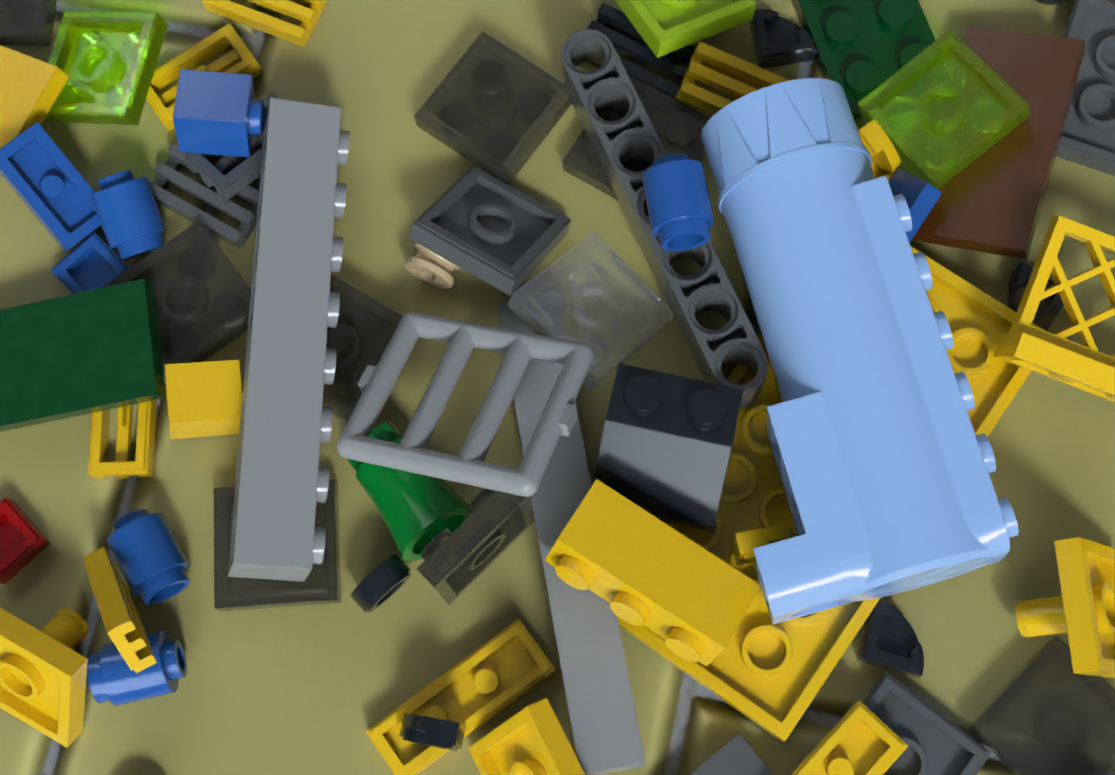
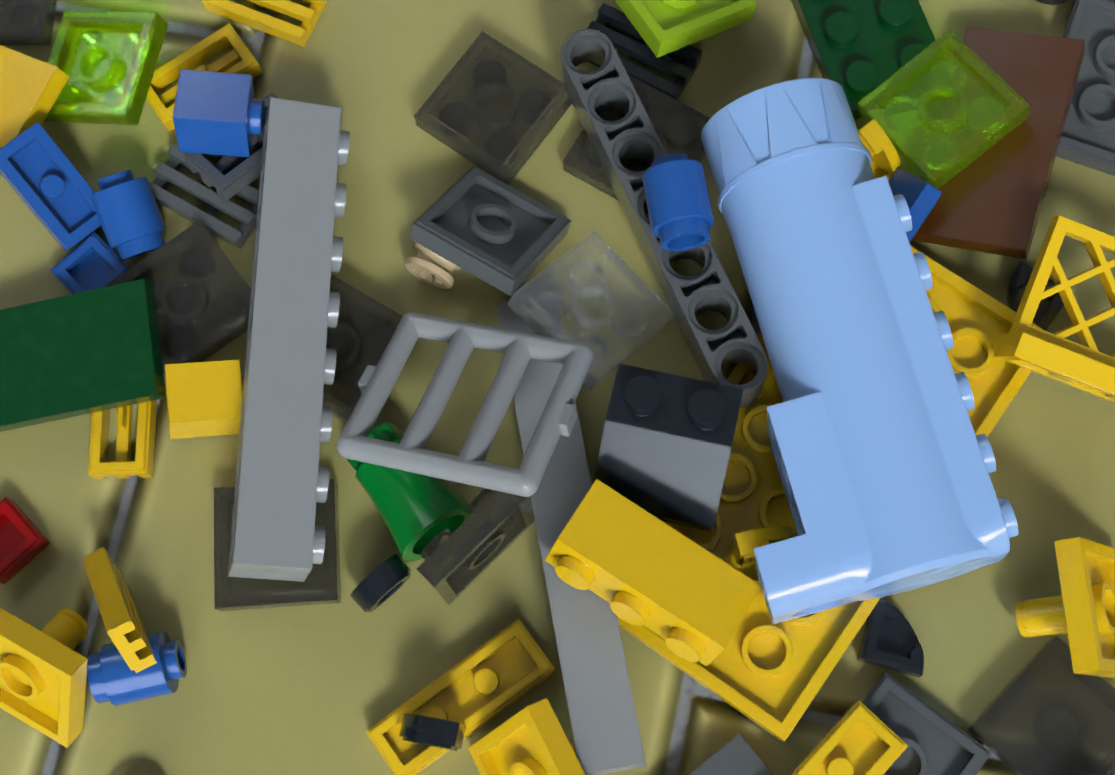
blue brick [107,509,191,605] -> none
yellow tile [676,41,790,114] -> none
black tile [749,9,817,69] -> none

